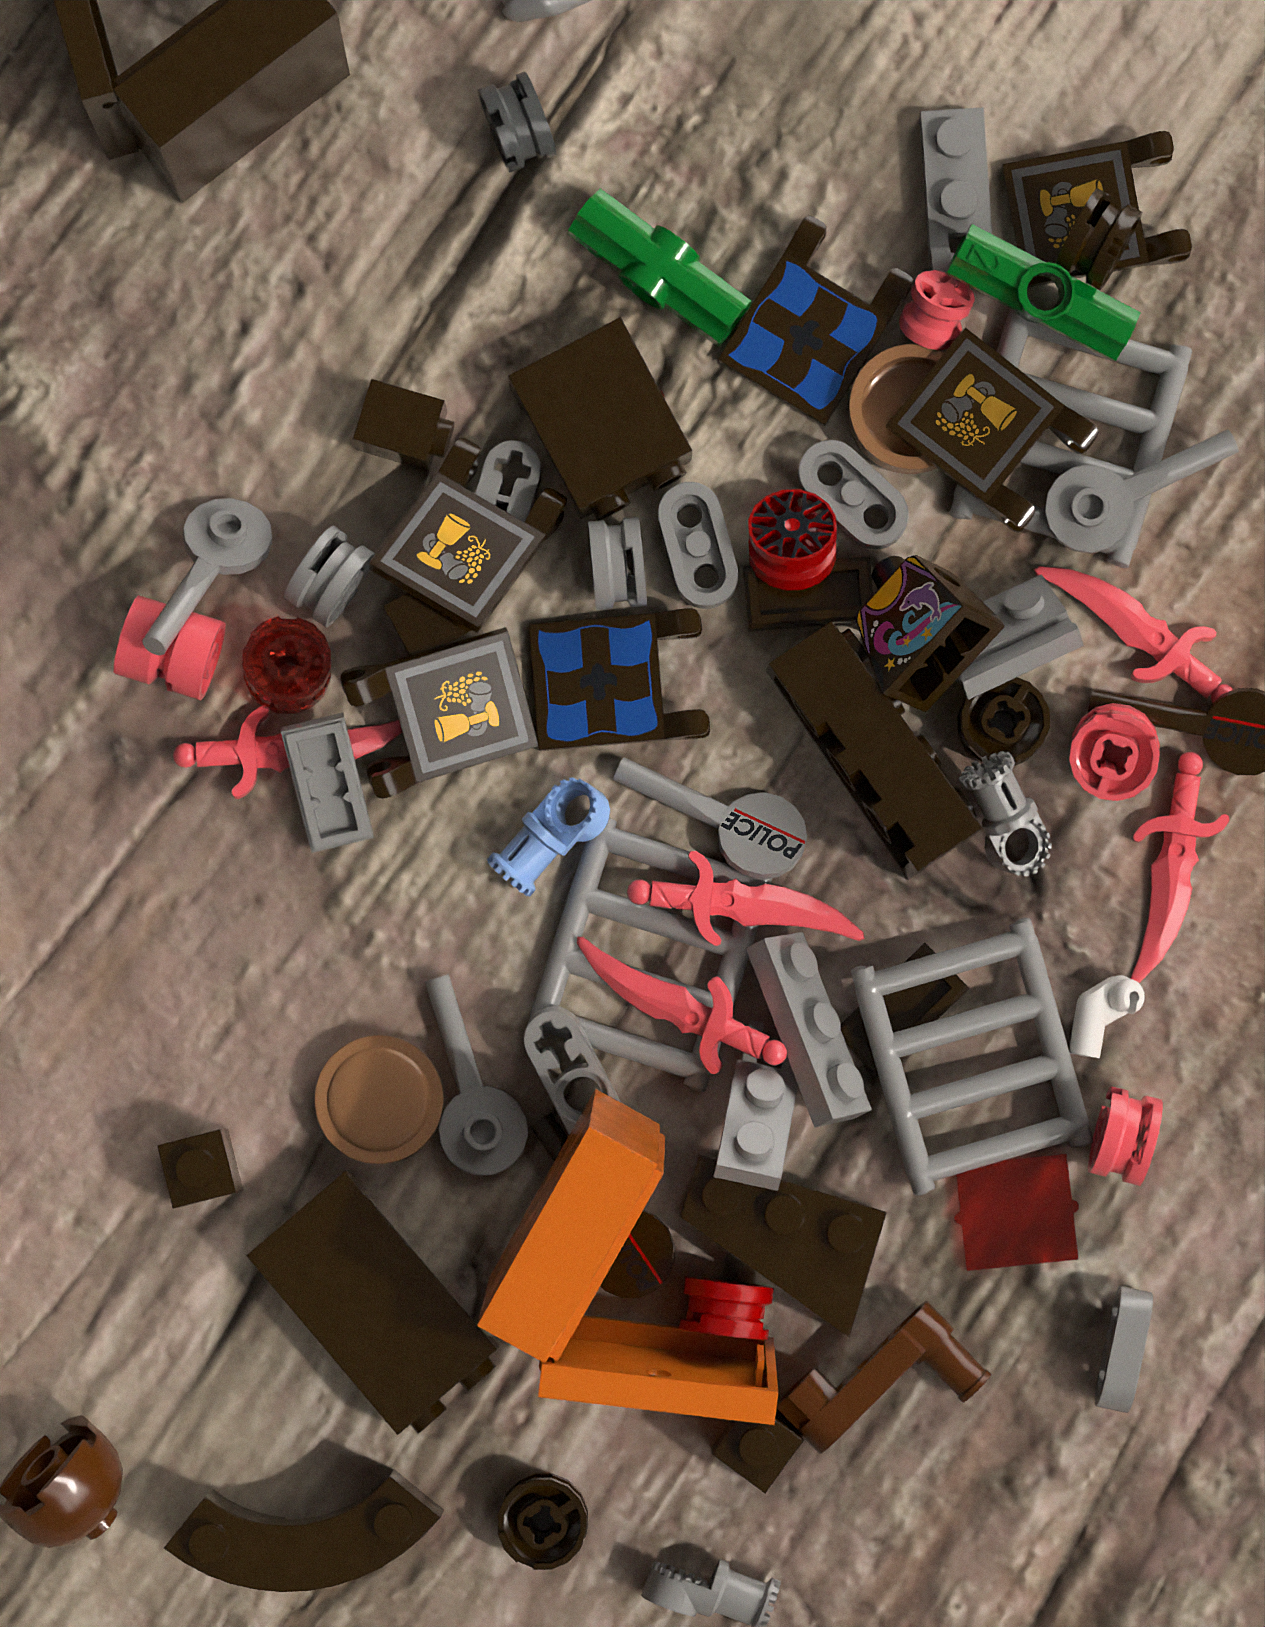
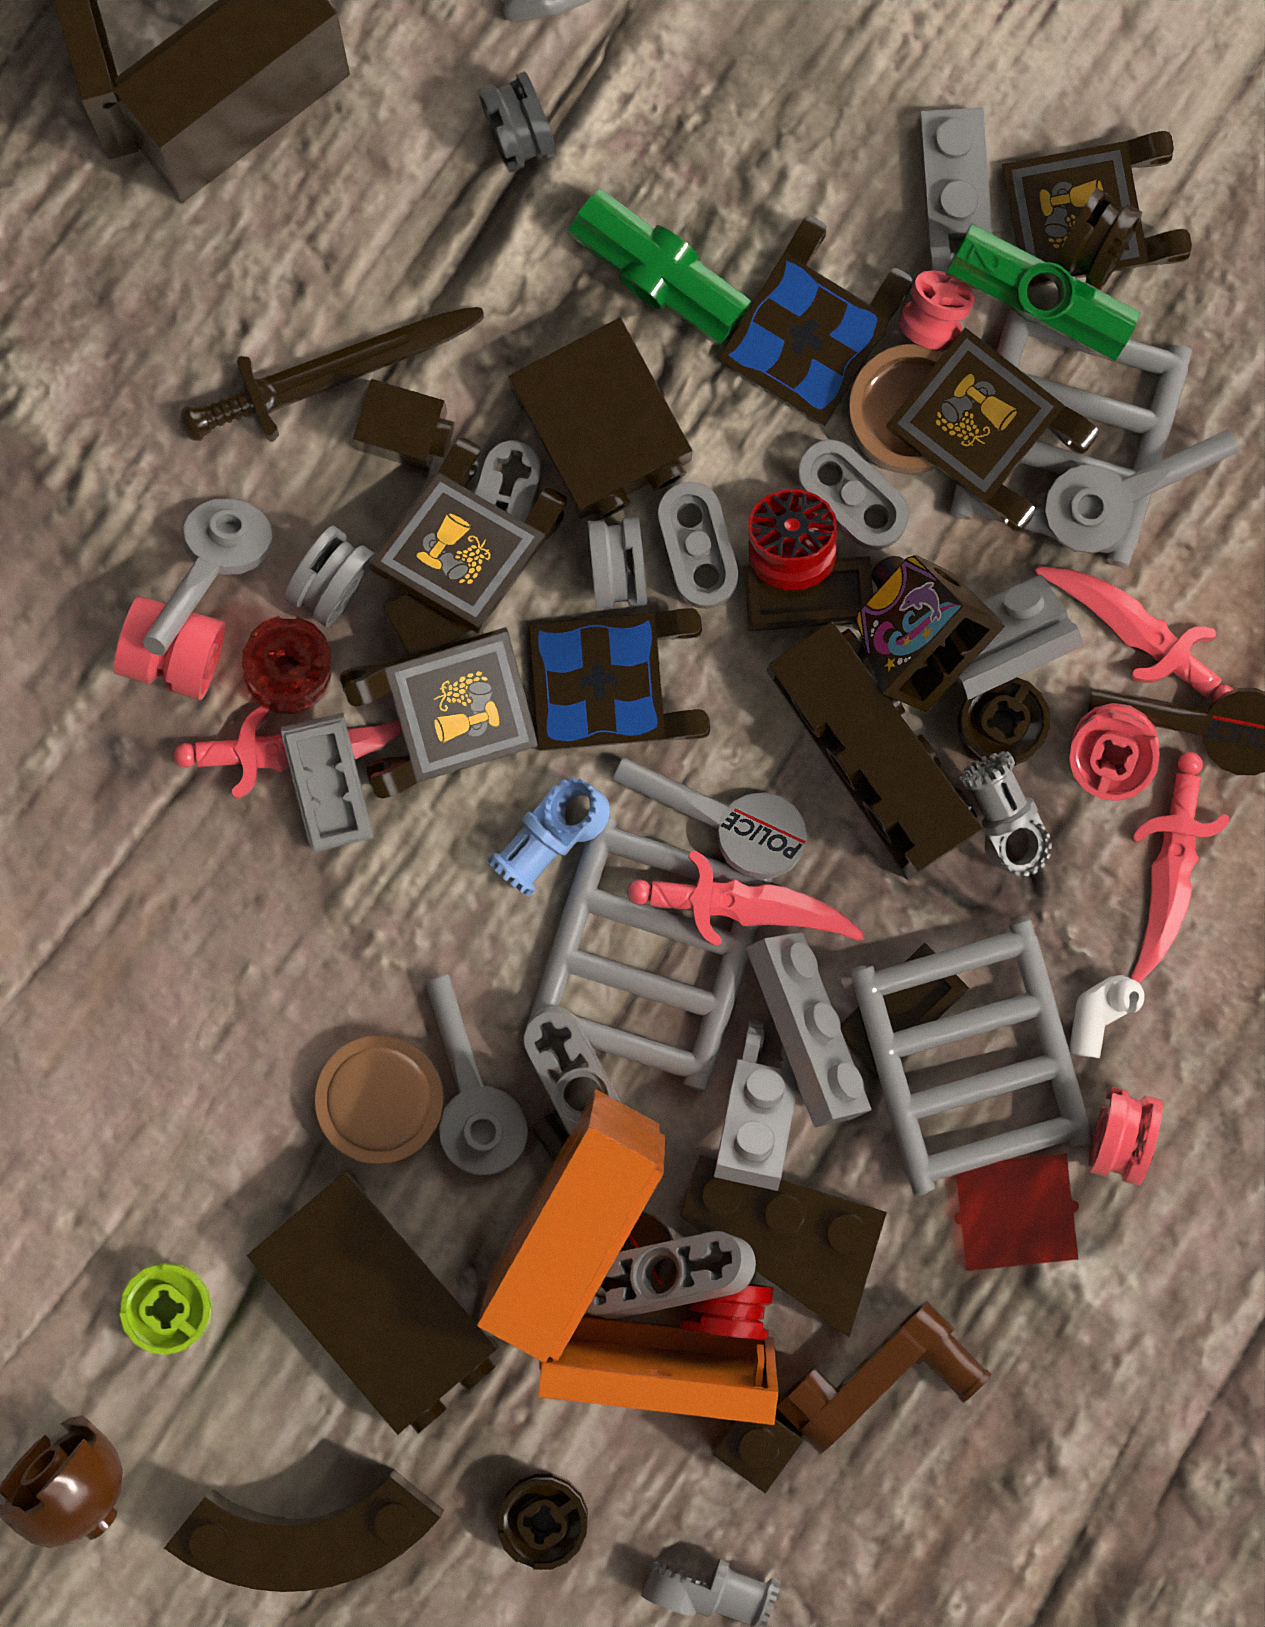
dark brown brick [157,1129,243,1209] -> none
coral piece [577,937,787,1074] -> none
light grey beam [1095,1286,1153,1413] -> none
none -> lime wheel [119,1263,212,1355]
none -> dark brown sword [179,307,484,442]
none -> light grey beam [586,1231,756,1320]

